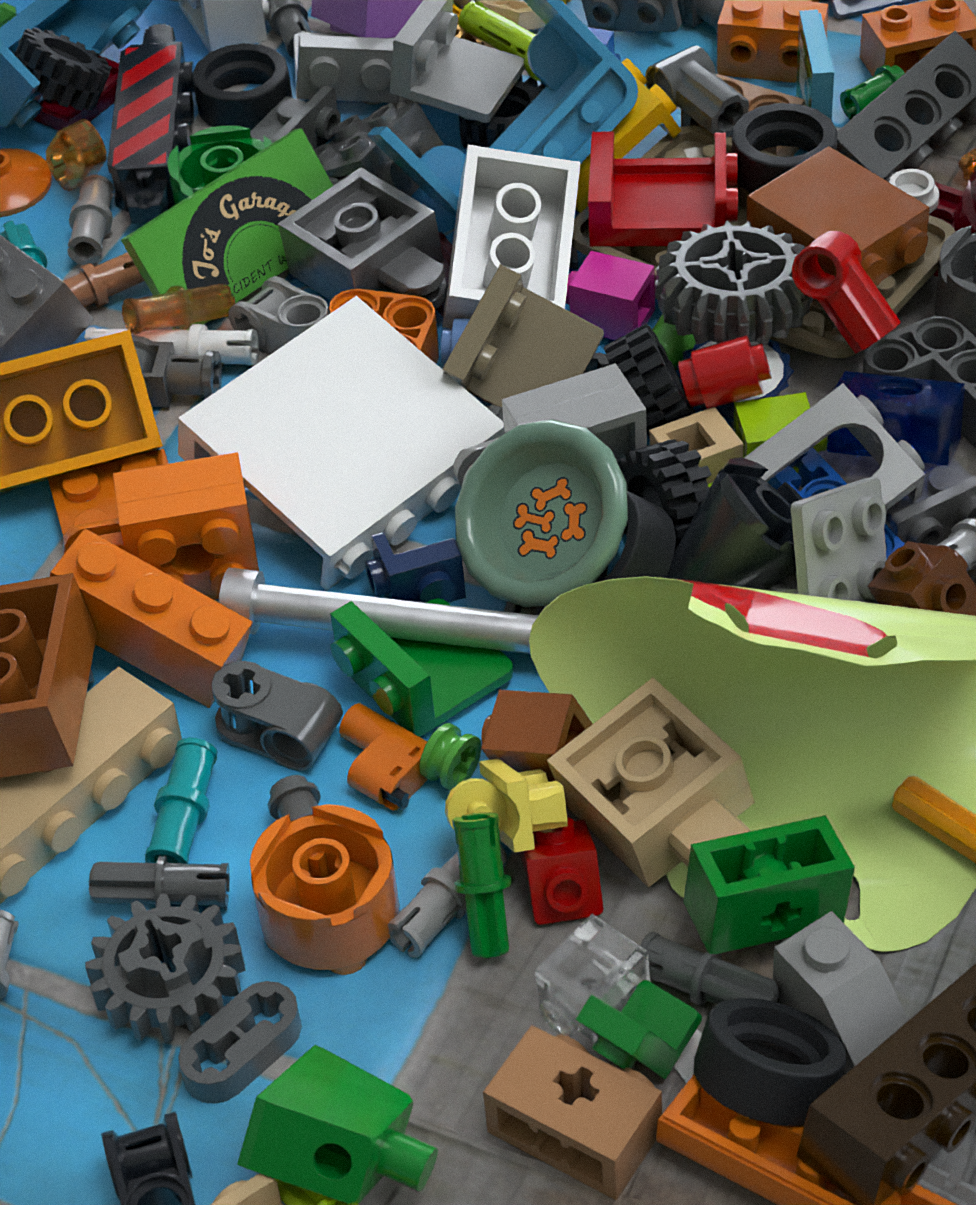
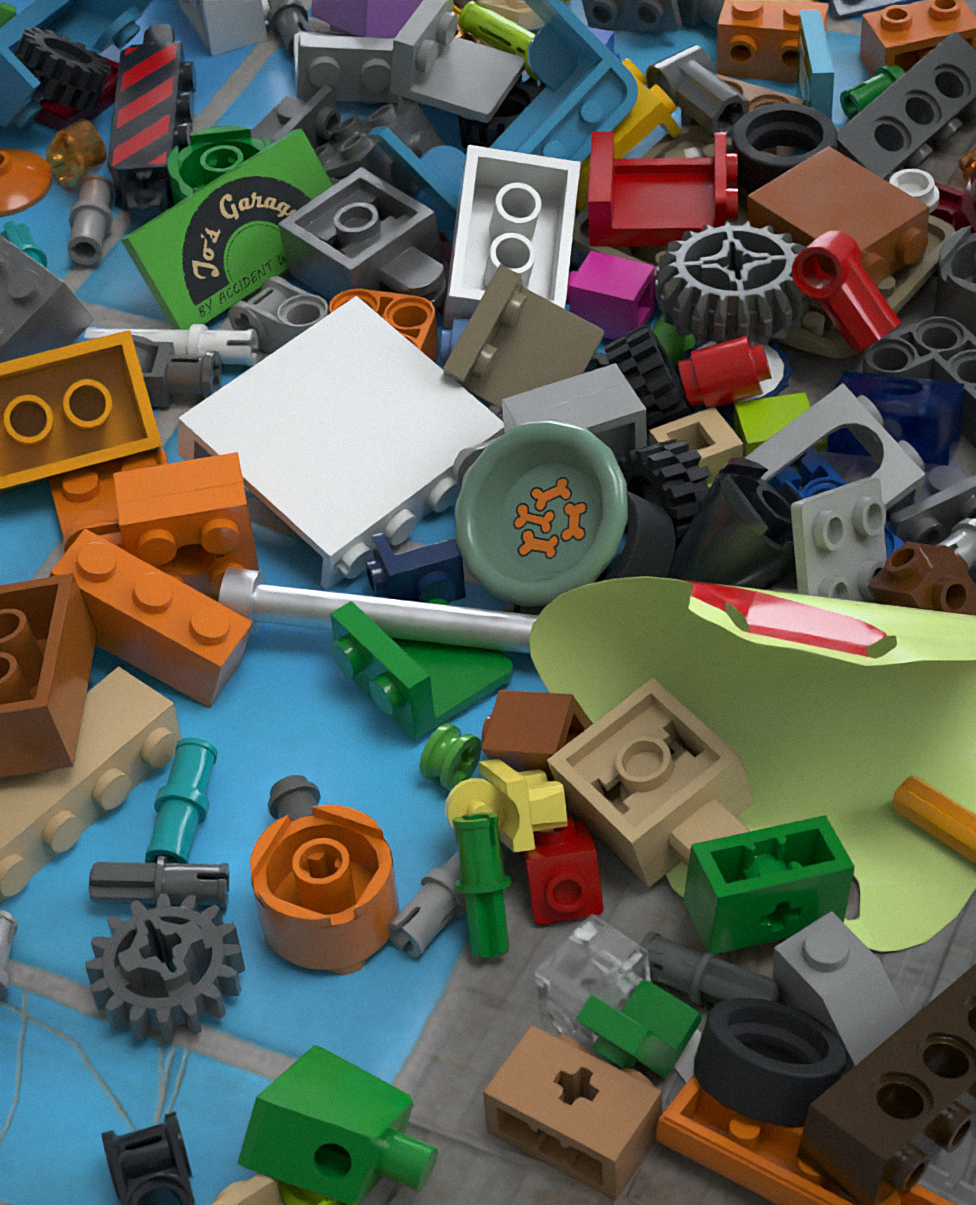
nougat pin [63,252,144,308] -> none
clear orange axle [122,284,235,335] -> none
dark grey beam [178,981,302,1104] -> none
black tyre [192,43,292,131] -> none
dark grey piece [212,661,343,771] -> none
orange piece [339,703,428,811] -> none

